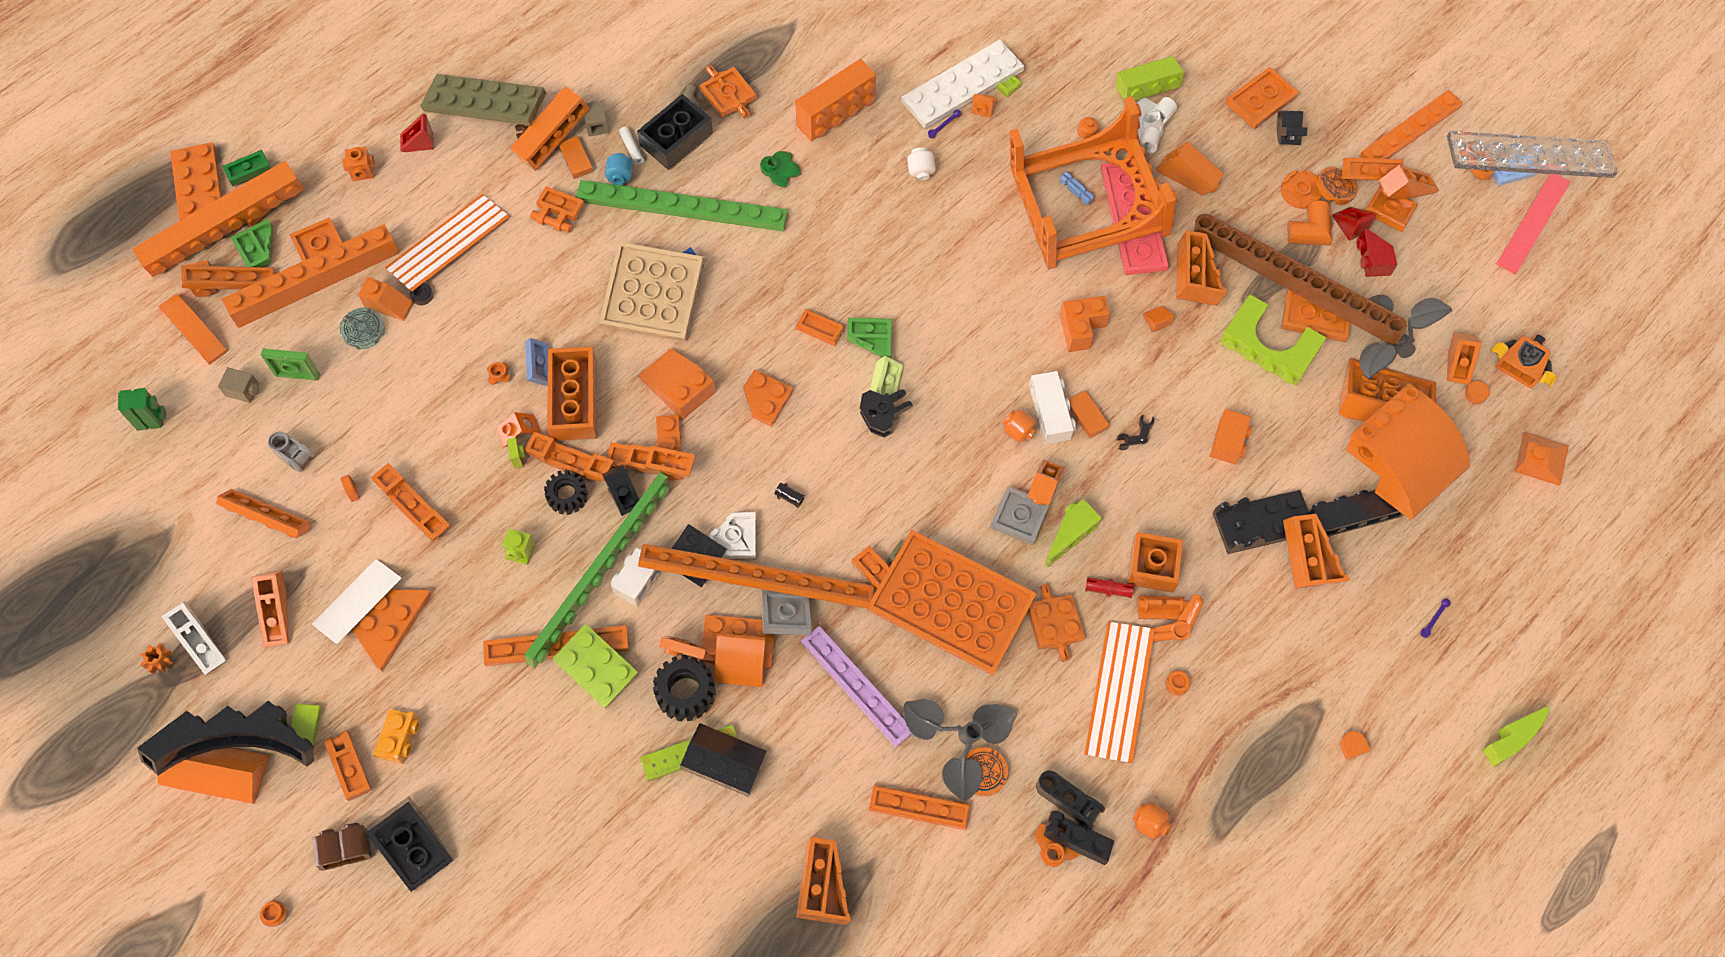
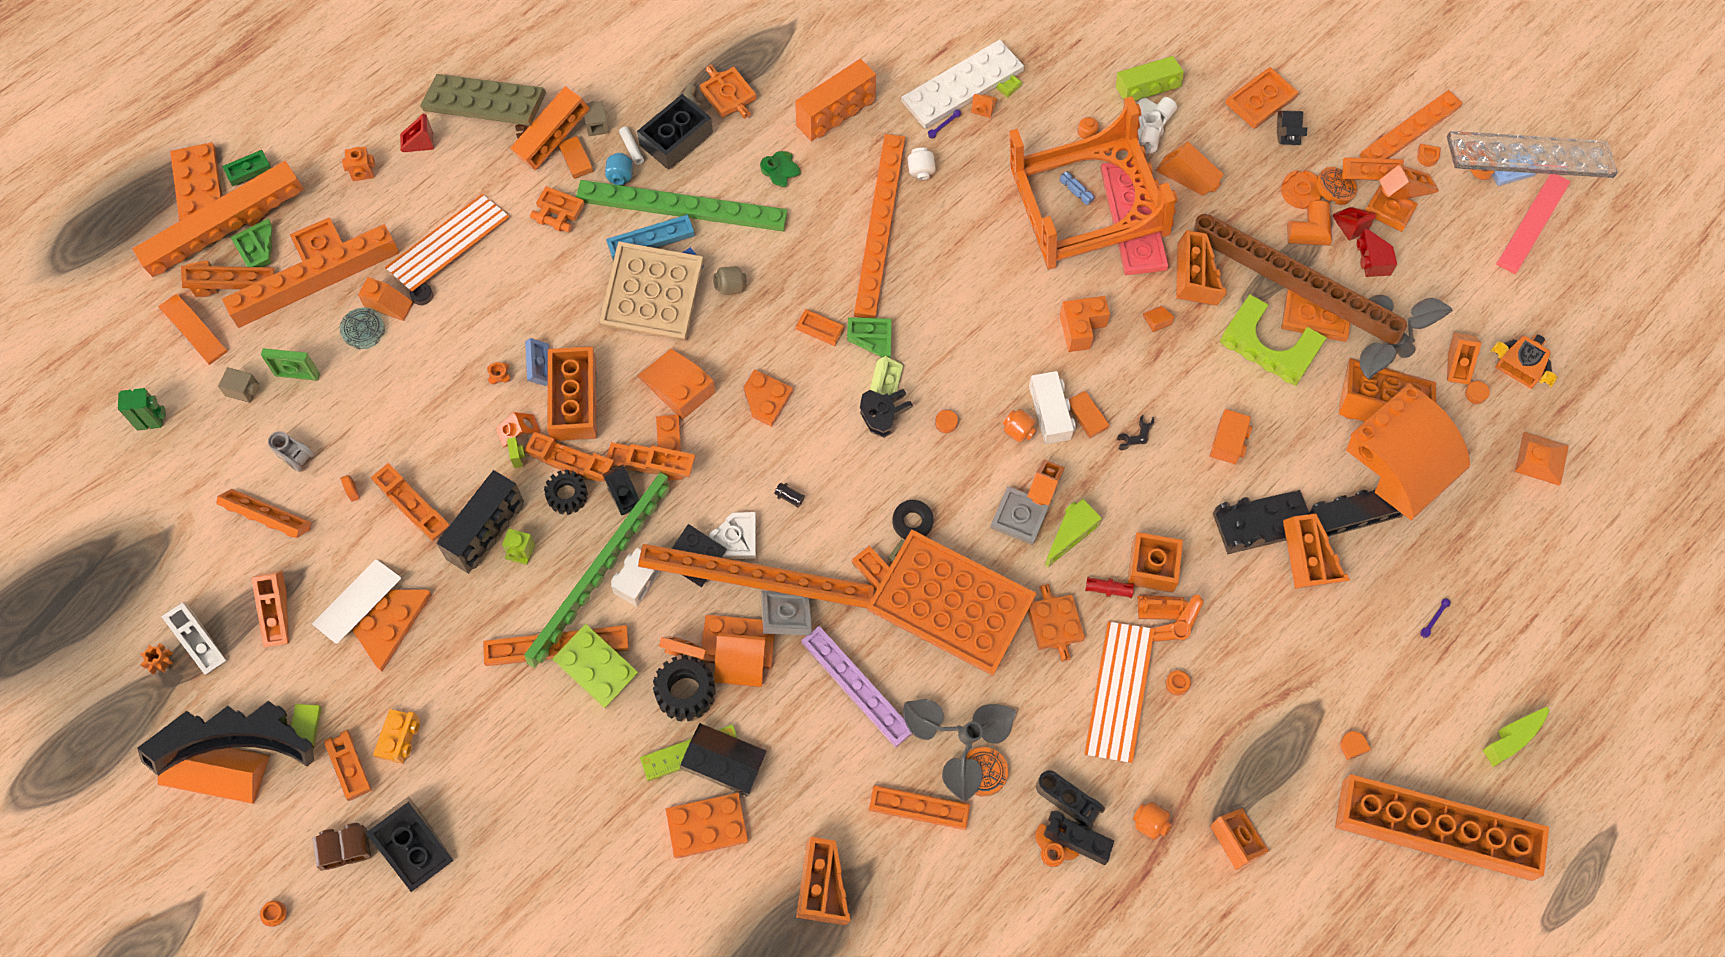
none -> black brick [436,470,524,574]
none -> dark azure plate [606,215,695,261]
none -> orange plate [665,793,748,859]
none -> dark tan head [713,266,747,295]
none -> orange plate [854,134,905,318]
none -> black tyre [892,500,934,540]
none -> orange tile [935,410,958,433]
none -> orange slope [1210,808,1269,870]
none -> orange brick [1335,774,1549,881]
none -> orange tile [1417,144,1441,167]

